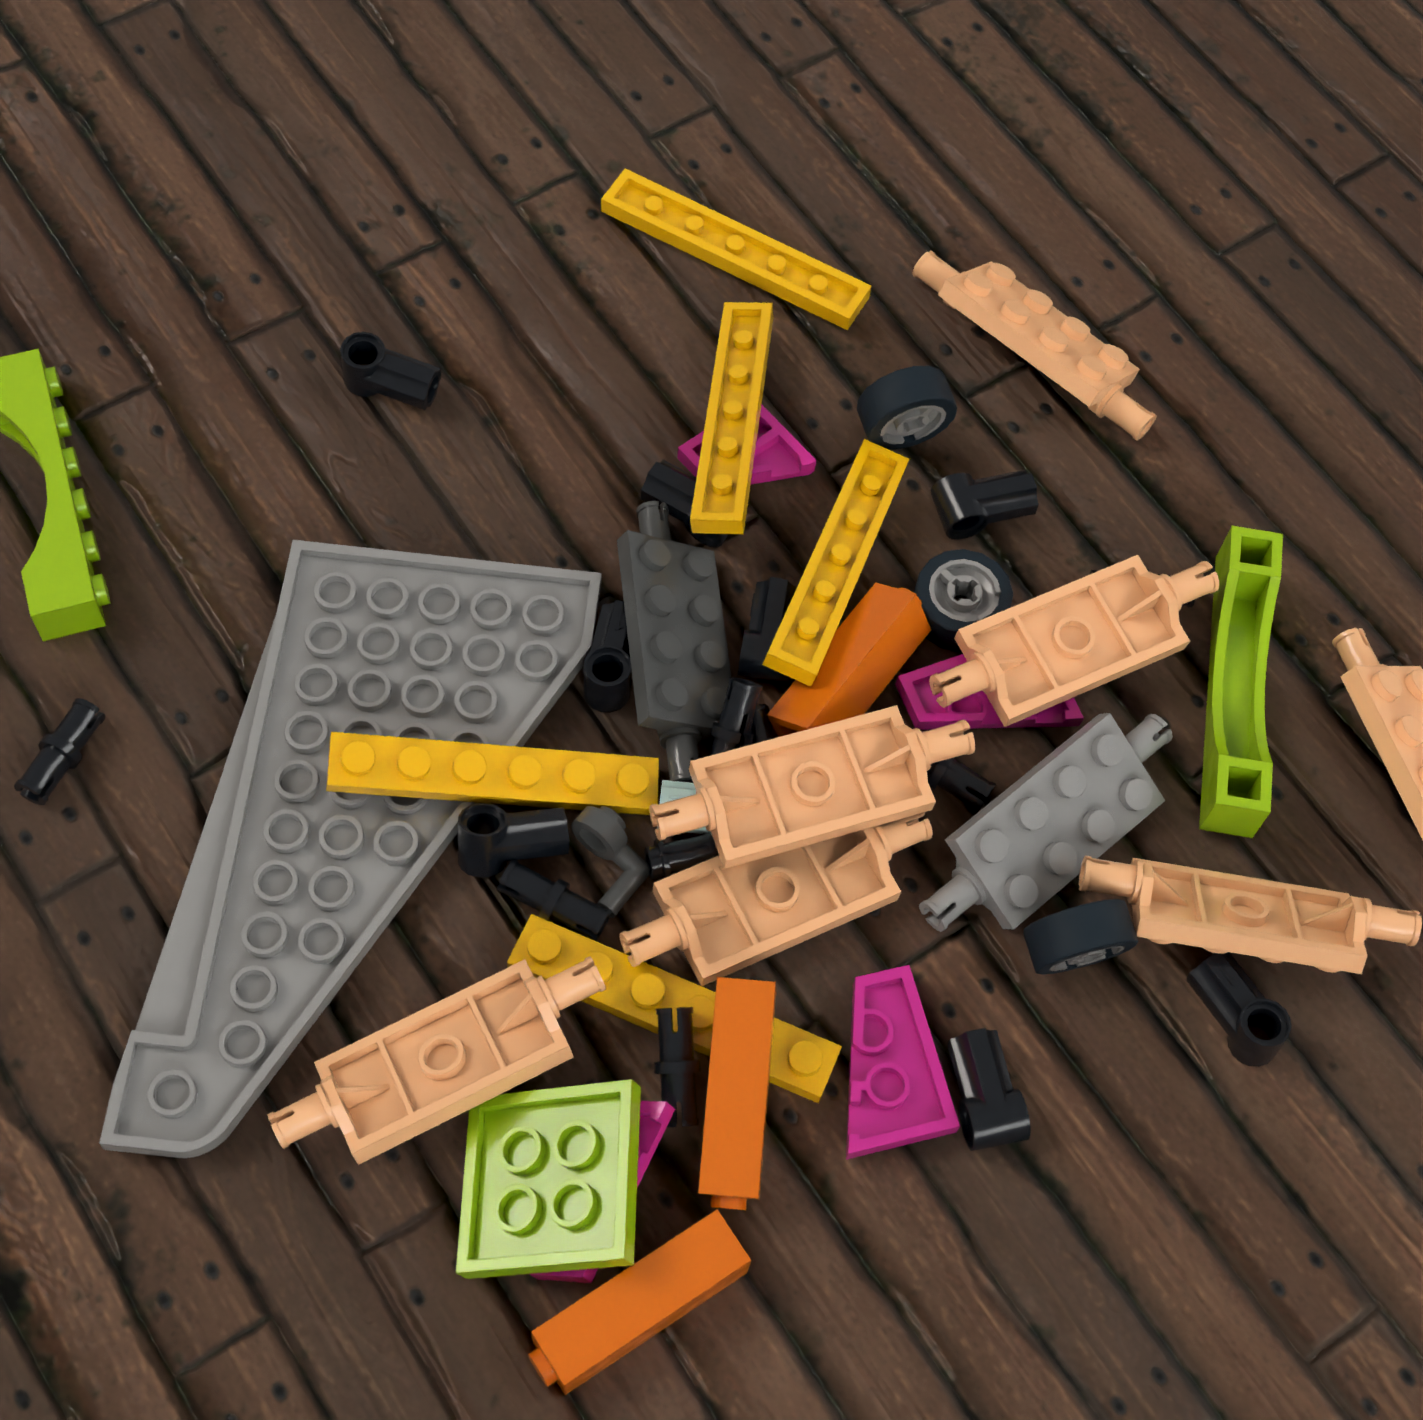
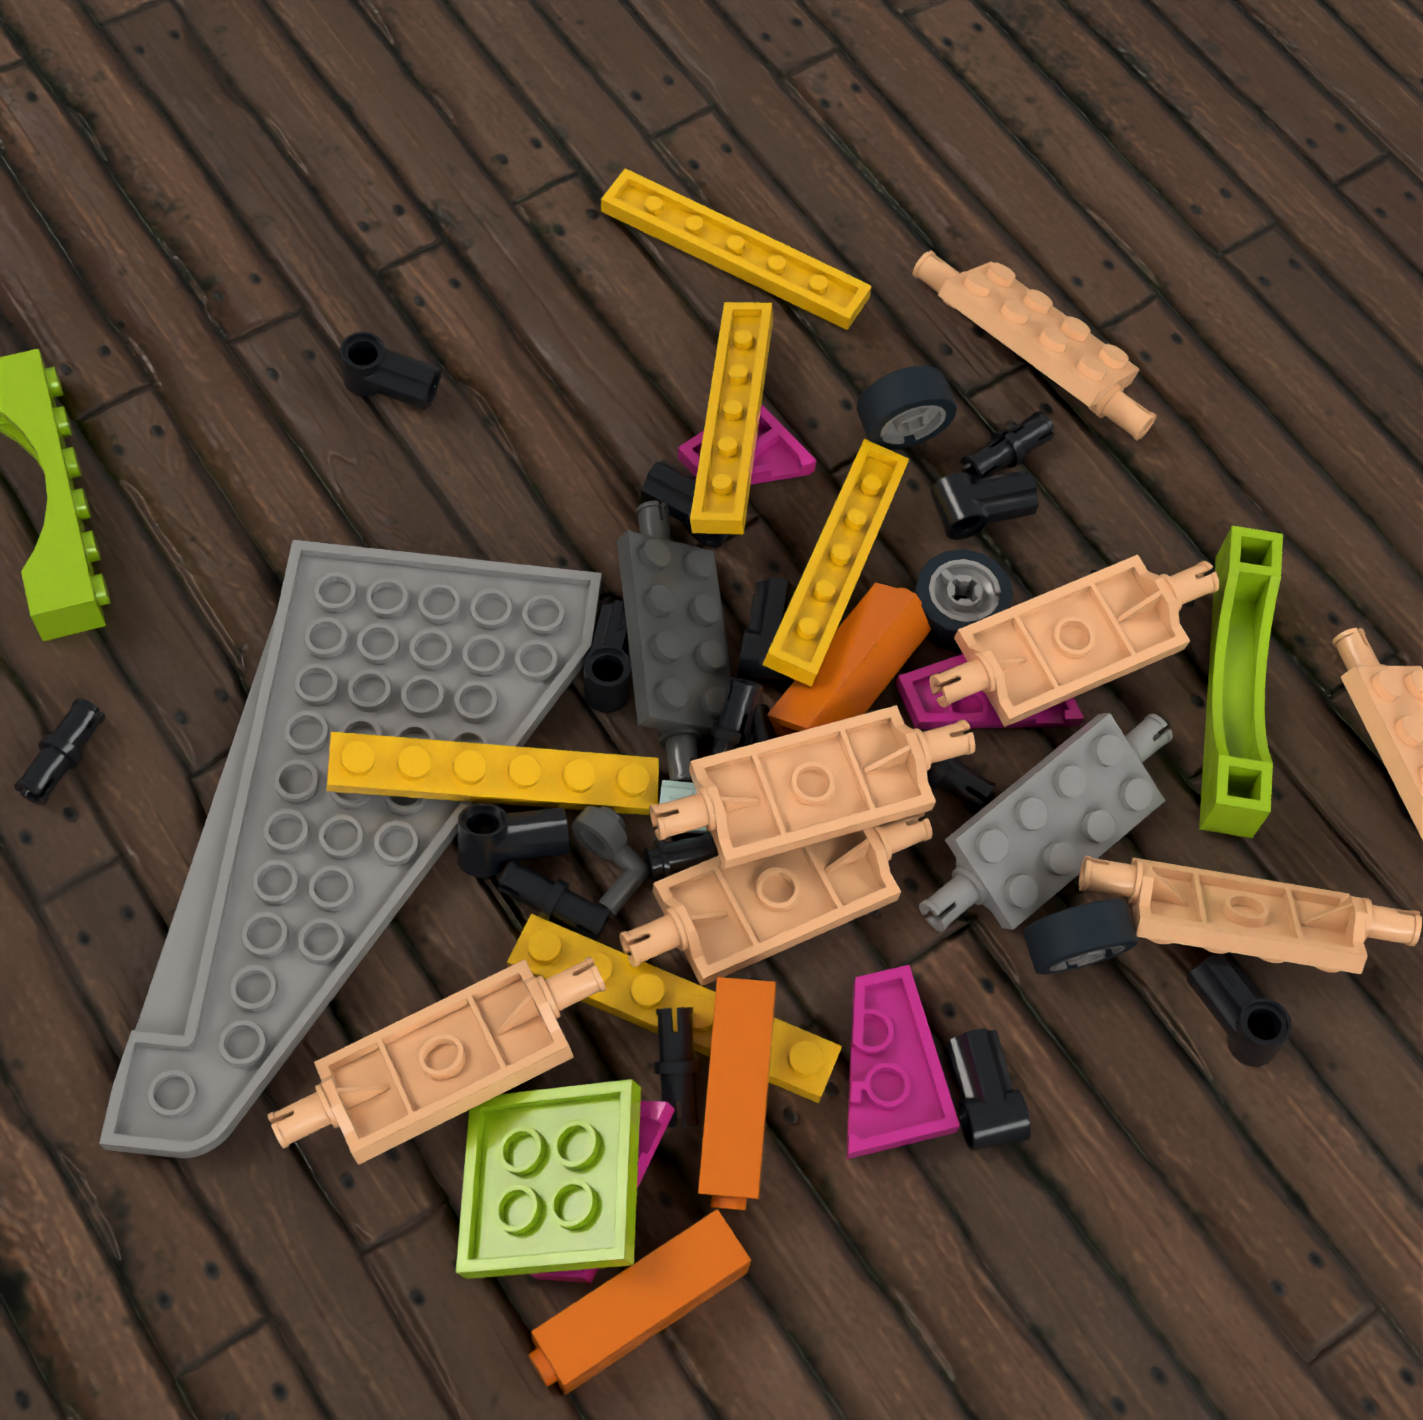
none -> black pin [960,411,1055,480]

